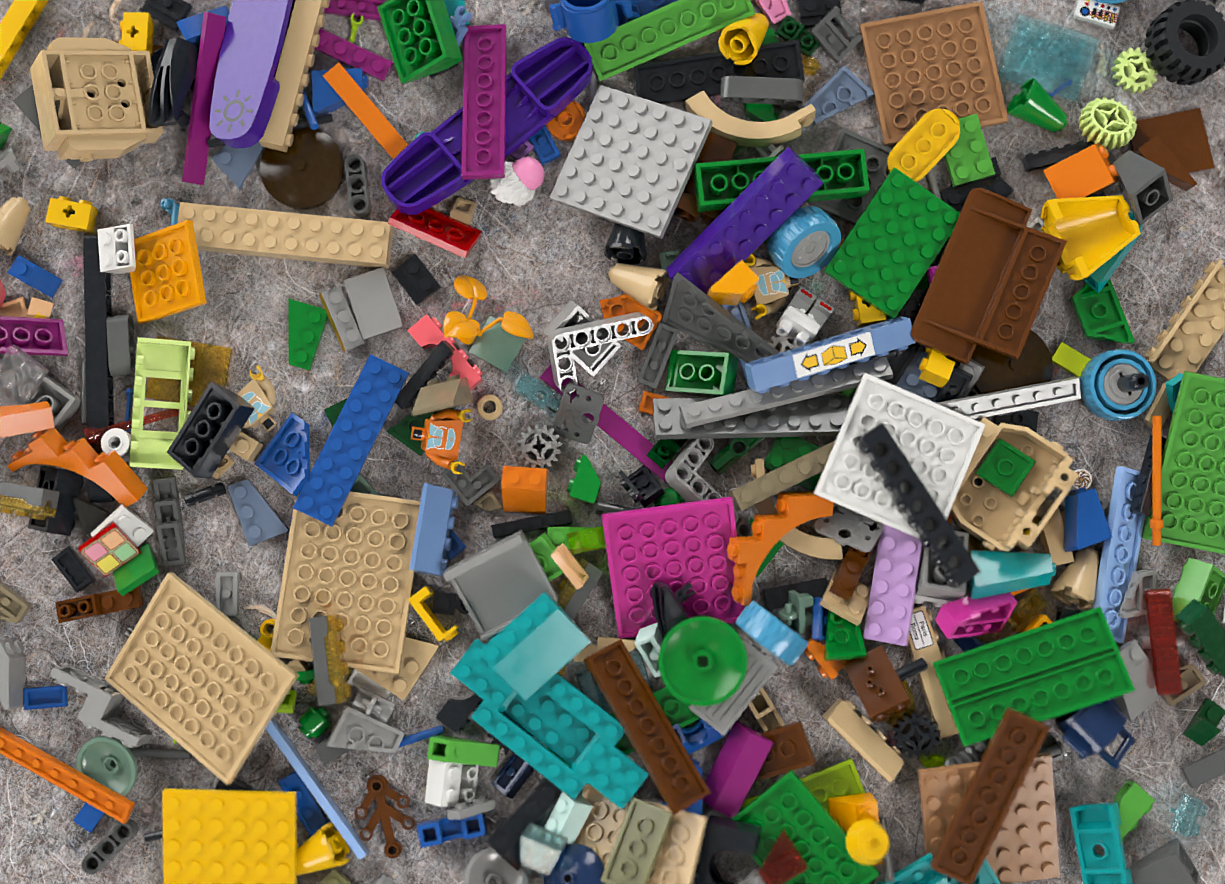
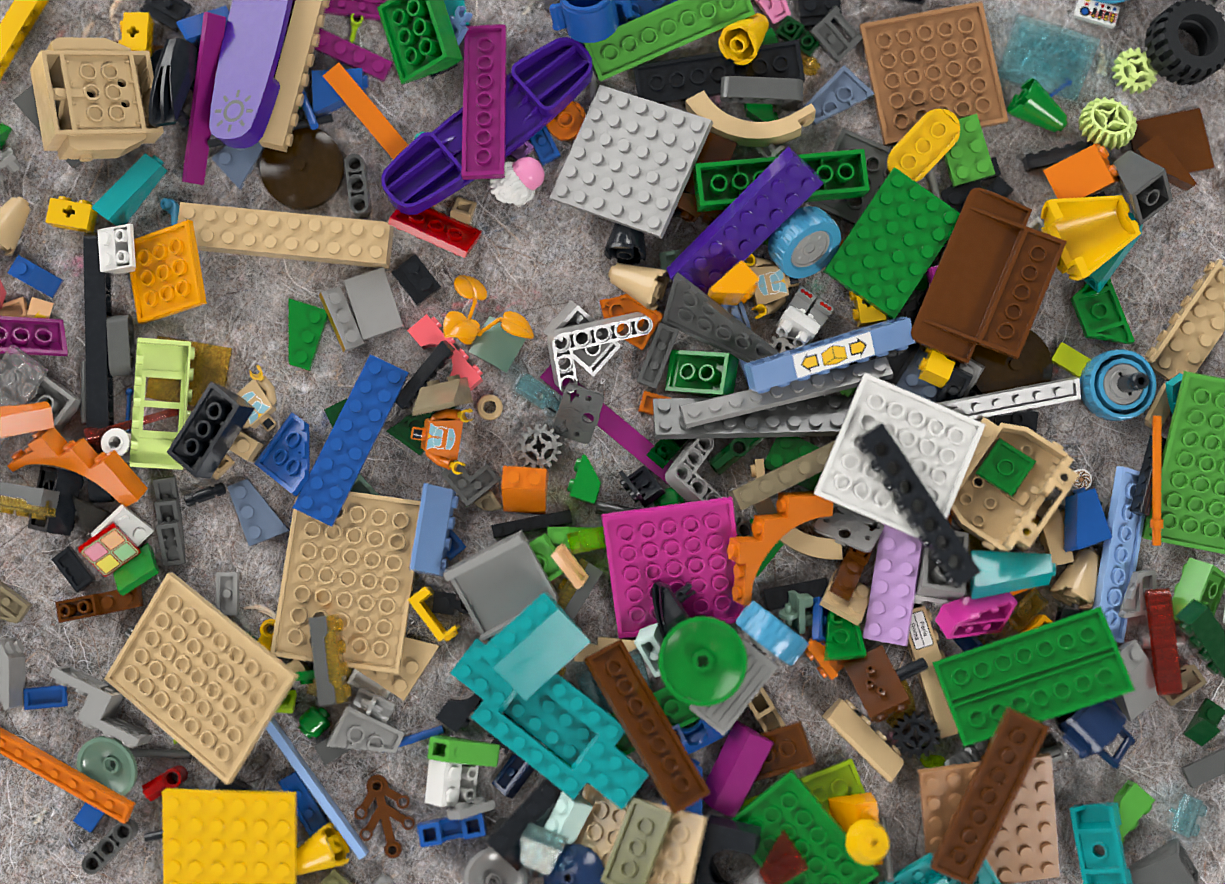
none -> teal slope [92,153,168,226]
none -> red piece [142,765,188,802]

